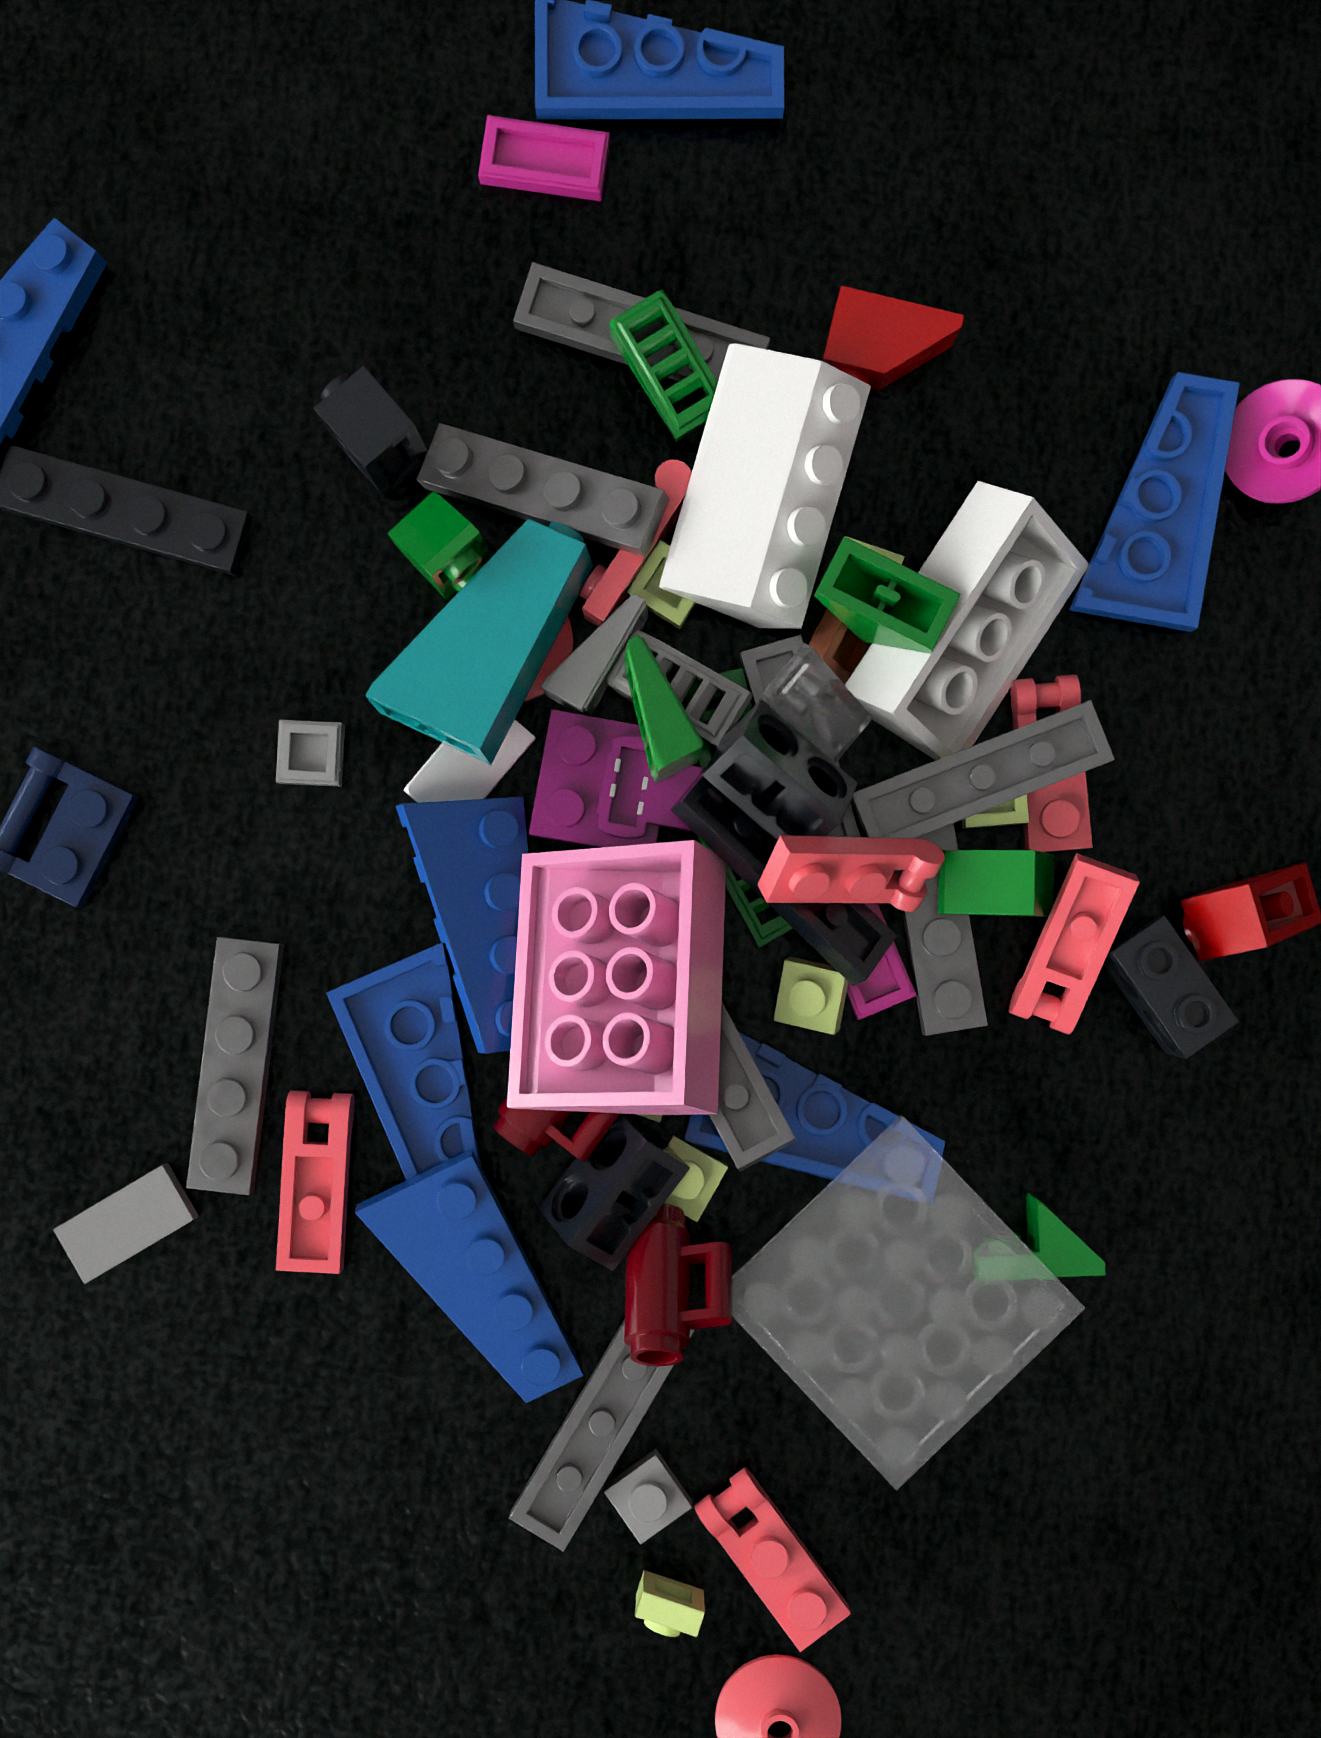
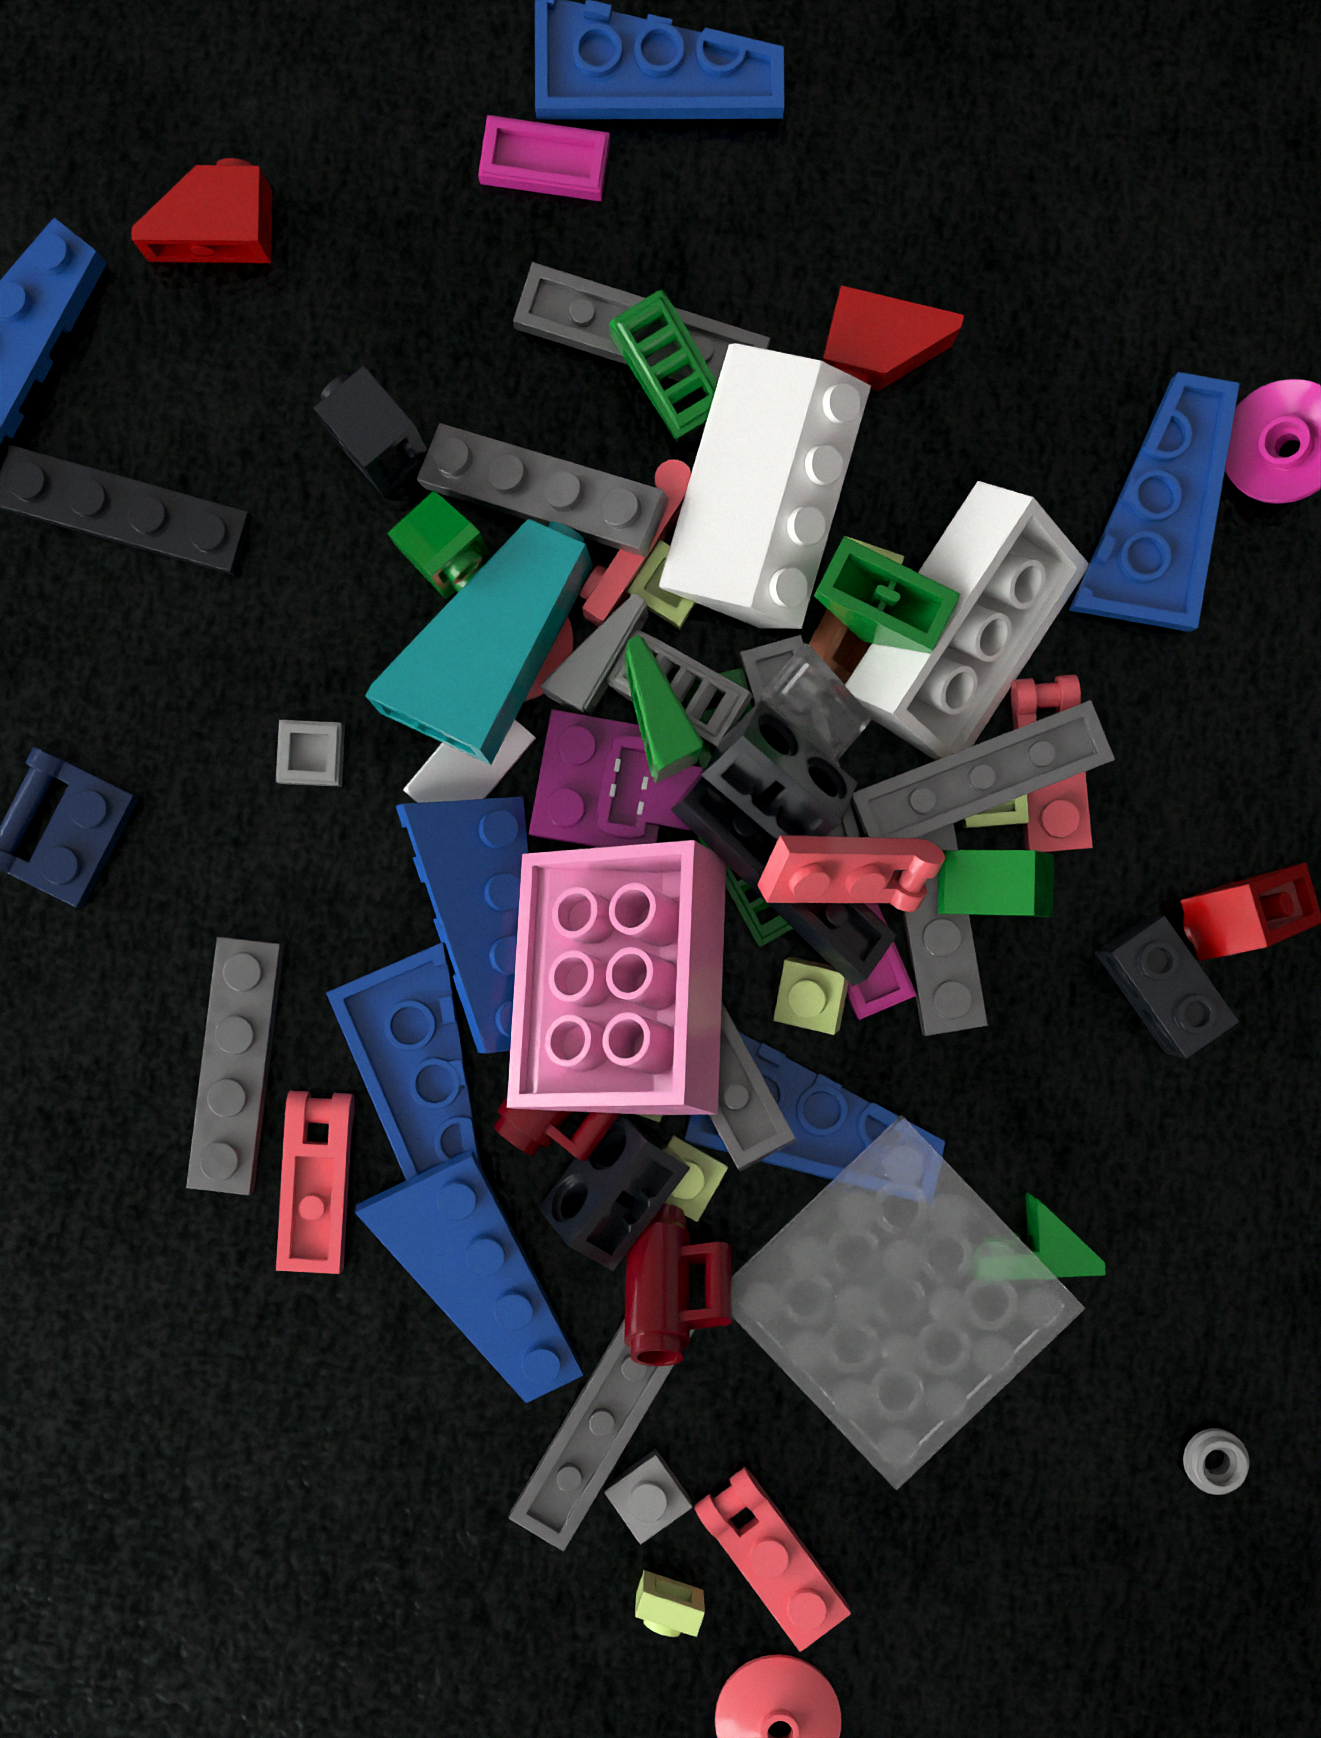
light grey tile [53,1163,199,1284] -> none
coral plate [1009,853,1140,1034] -> none
none -> red slope [131,158,272,263]
none -> light grey plate [1183,1428,1249,1495]

